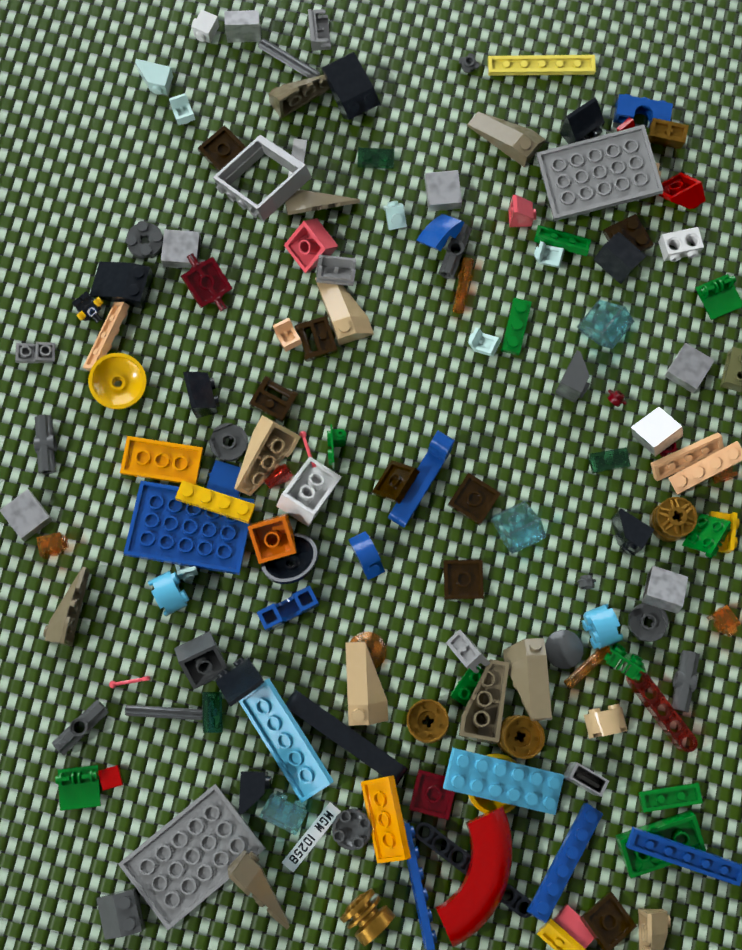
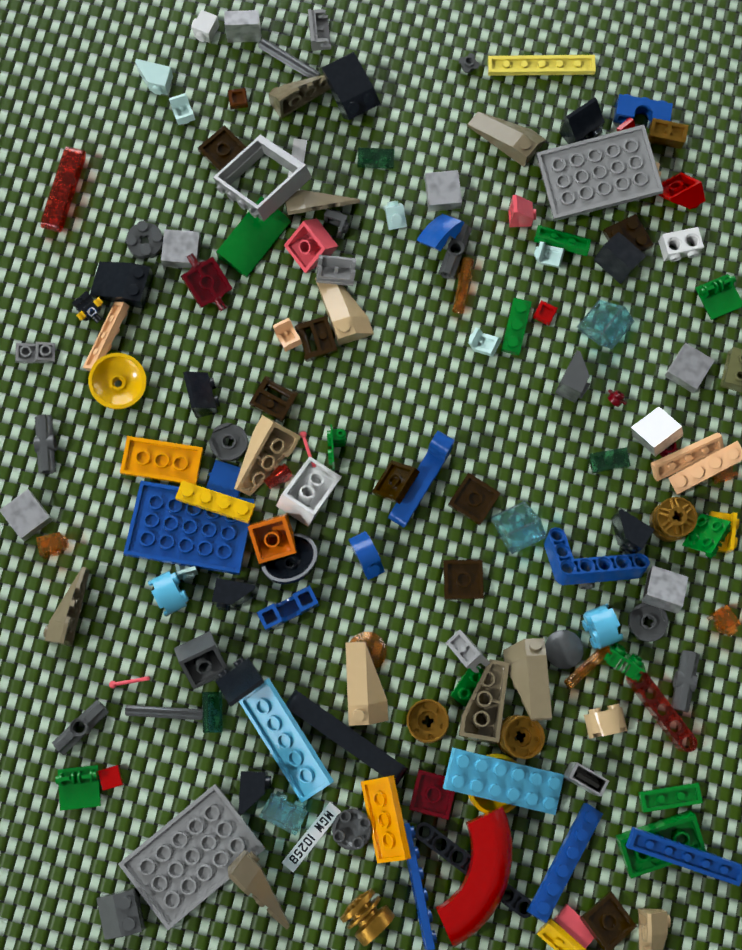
none -> clear red beam [41,146,86,233]
none -> black slope [212,578,259,611]
none -> green slope [216,197,291,278]
none -> reddish brown tile [228,88,248,110]
none -> dark grey bracket [324,209,350,238]
none -> red tile [533,300,558,326]
none -> blue beam [544,527,650,585]

